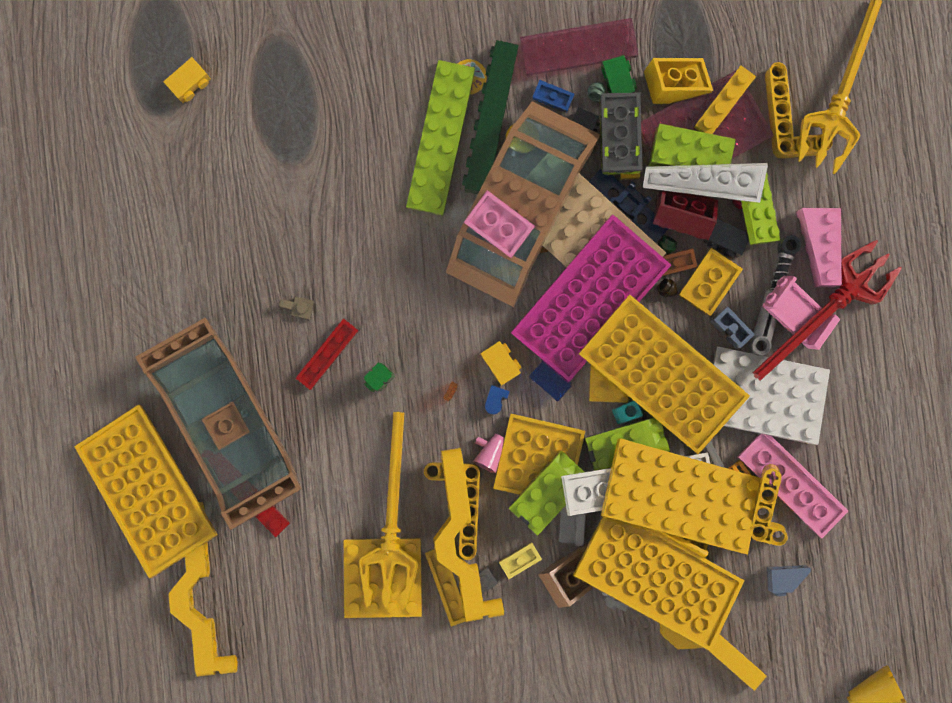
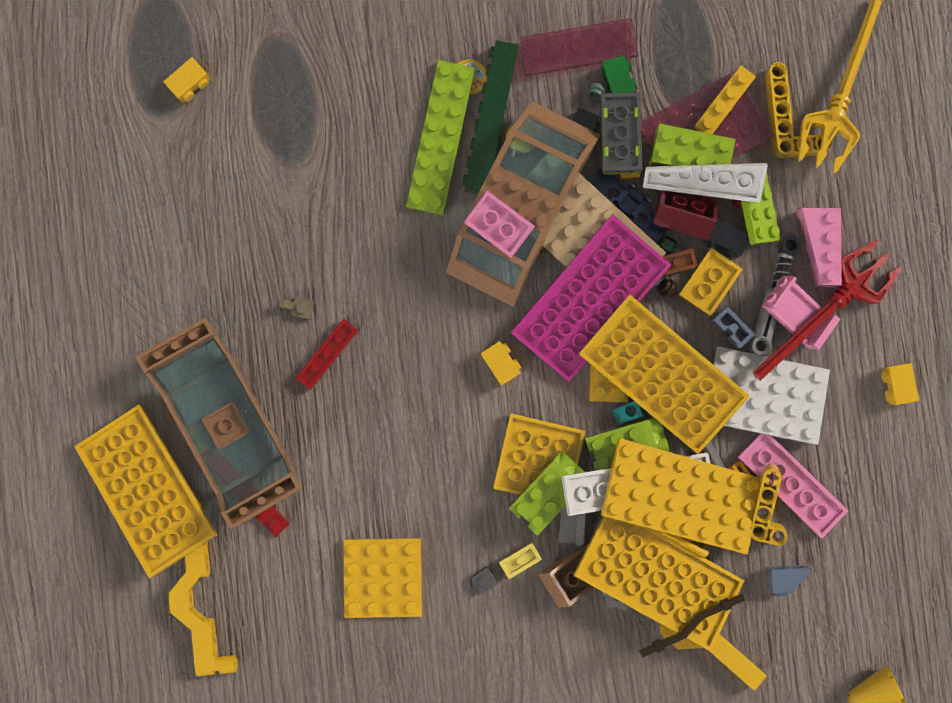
yellow piece [359,412,419,610] -> none
green brick [364,362,395,392] -> none
yellow beam [424,462,480,560] -> none
yellow plate [425,549,465,627] -> none
yellow beam [433,448,504,622] -> none
clear orange tile [443,382,458,401] -> none
bright pink piece [473,434,505,474] -> none
blue leg [485,385,510,415] -> none
clear blue hinge [529,360,573,402] -> none
blue plate [532,80,575,113] -> none
yellow slope [644,58,713,104] -> none
none -> dark brown bar [639,593,745,658]
none -> yellow brick [881,363,919,405]

